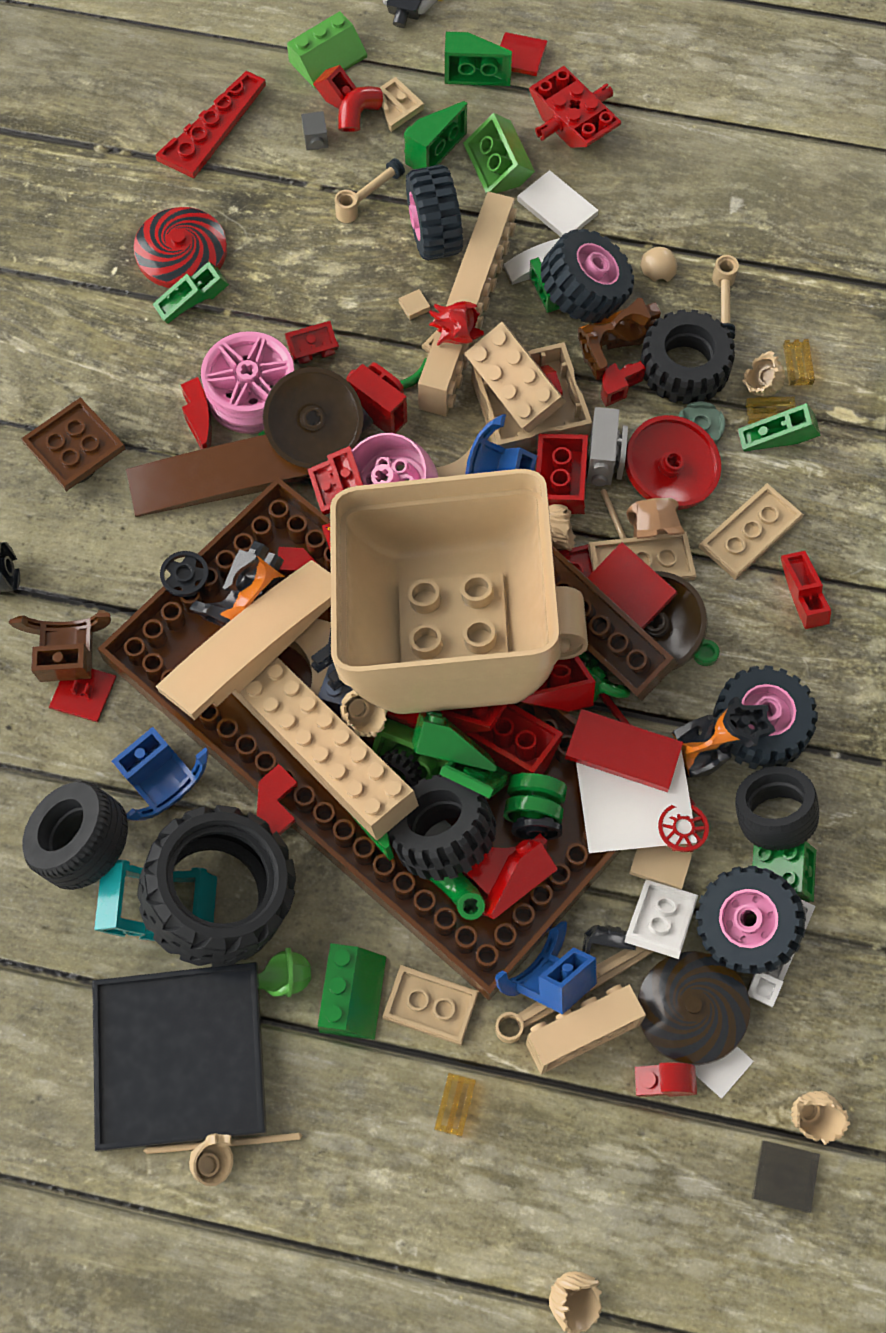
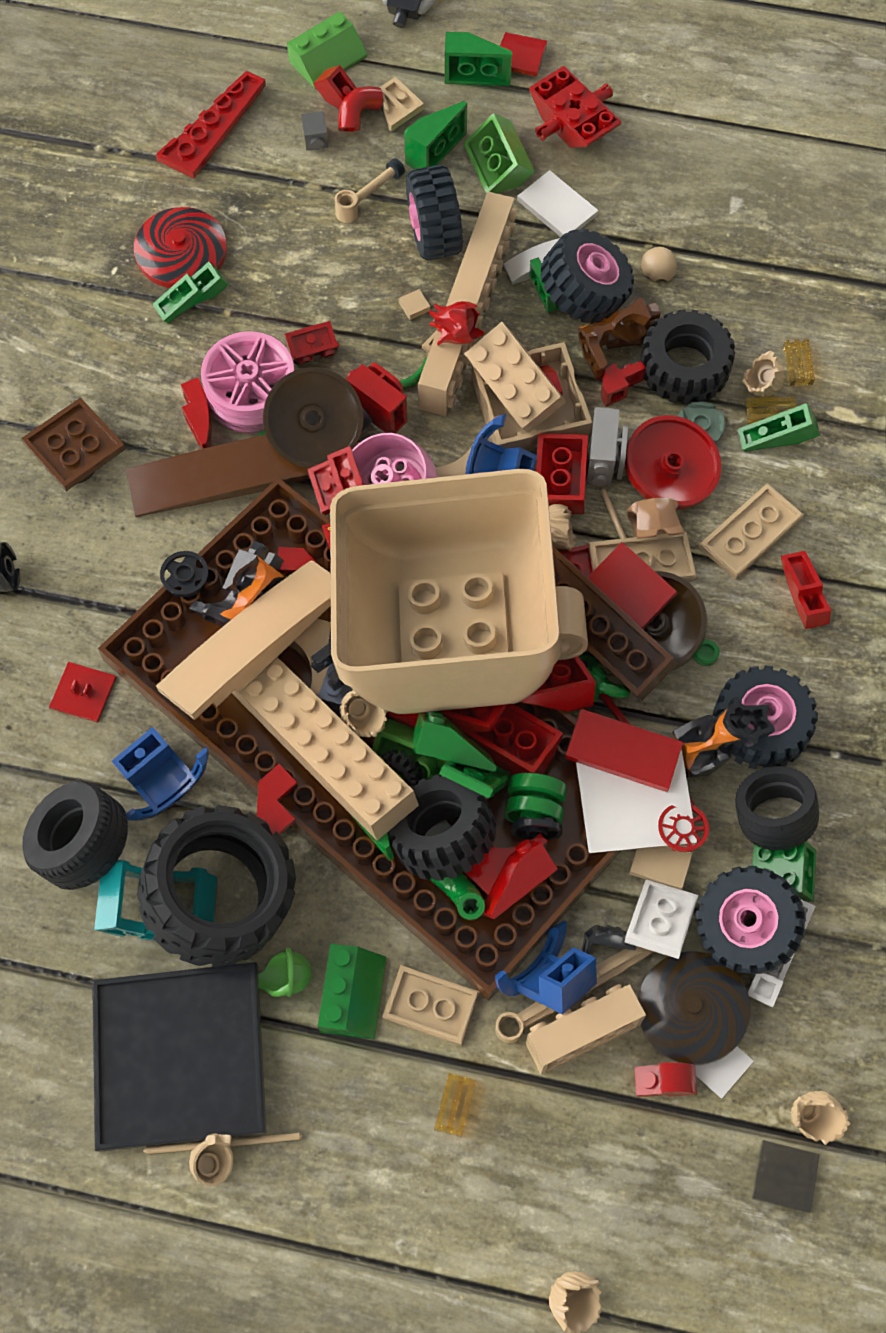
reddish brown piece [9,610,111,682] -> none
tan piece [712,255,739,339] -> none

